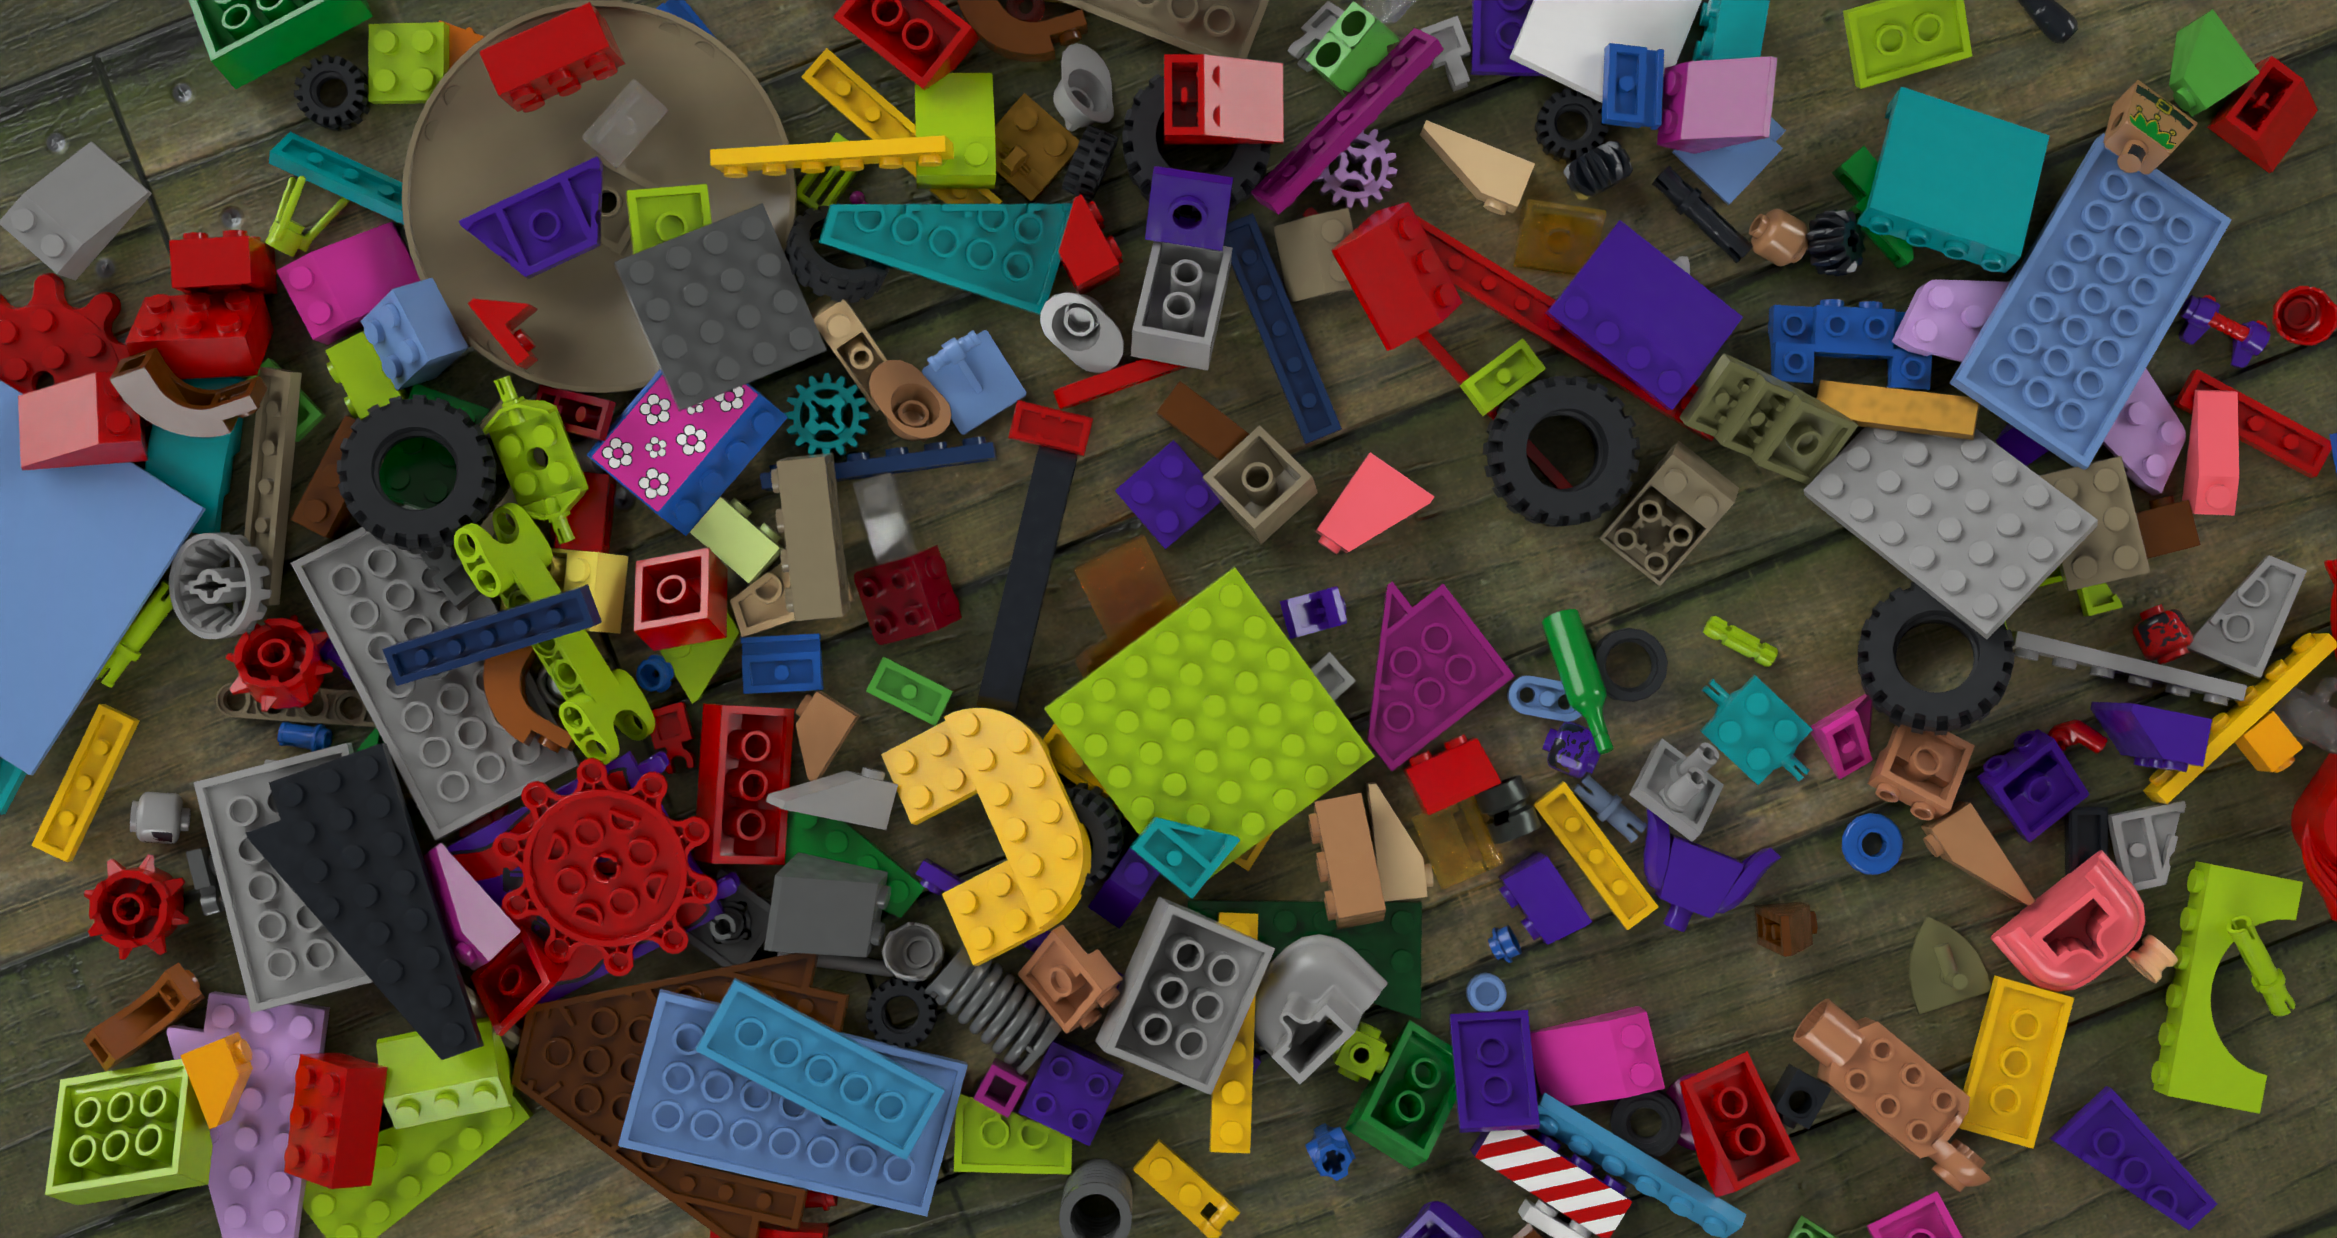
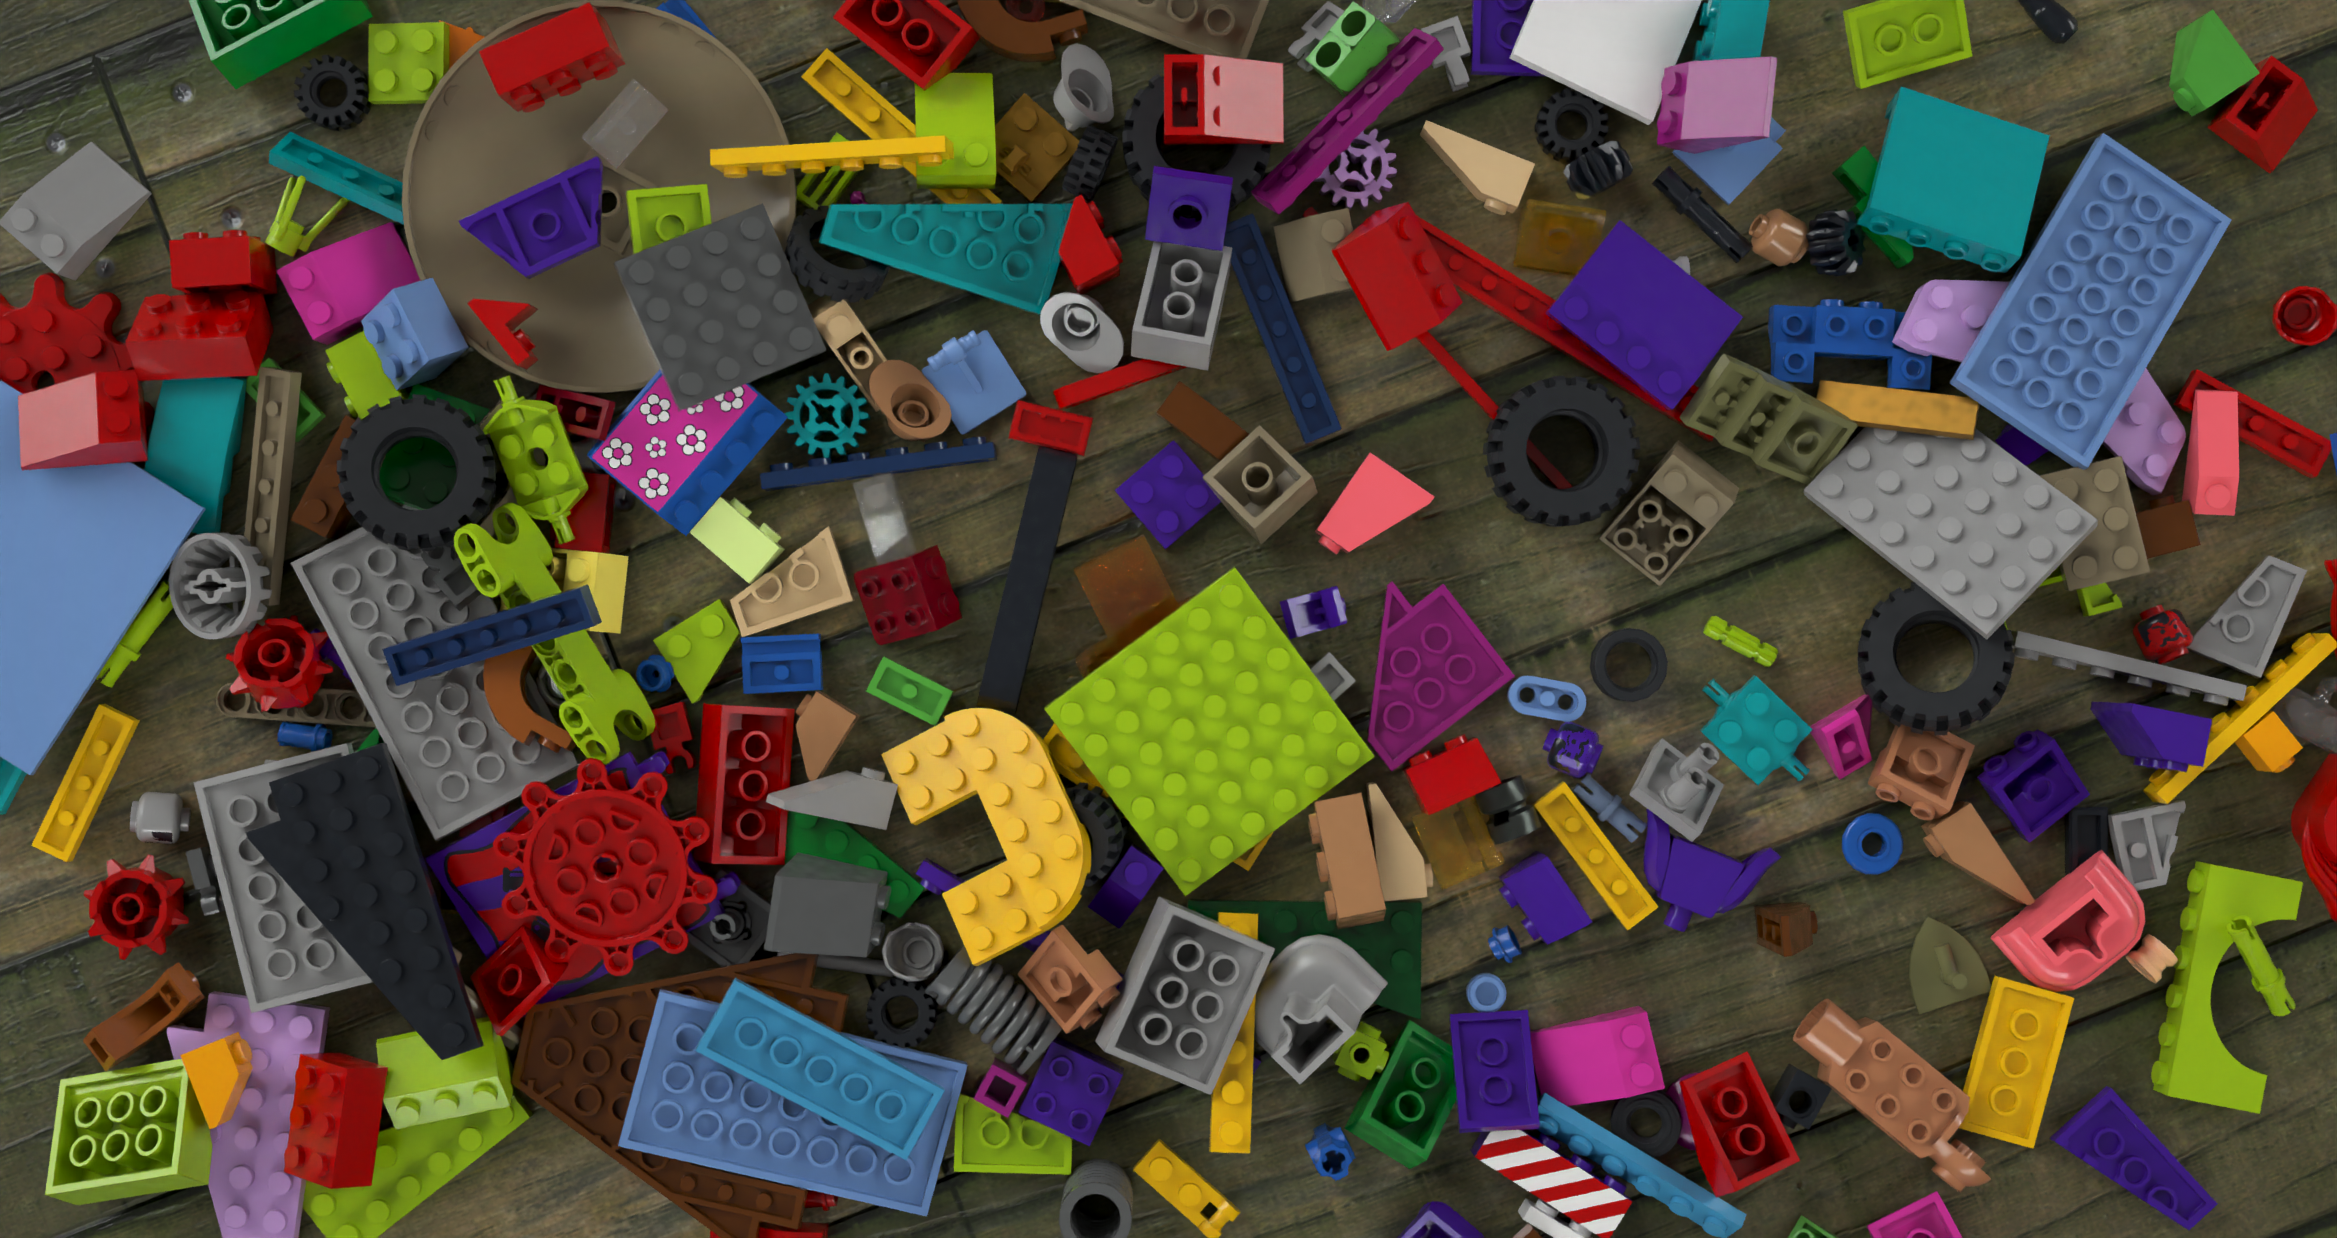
arch [109,348,268,437] -> none
slope [423,843,521,971] -> none
red brick [634,548,728,651] -> none
dark tan brick [771,453,851,621] -> none
teal wing [1130,817,1240,899] -> none
lime plate [1460,338,1546,416] -> none
green piece [1542,609,1614,754] -> none
blue plate [1602,43,1664,130] -> none
red arm [2048,719,2108,754] -> none
medium nougat torso [2103,80,2198,175] -> none
dark purple piece [2178,295,2271,368] -> none

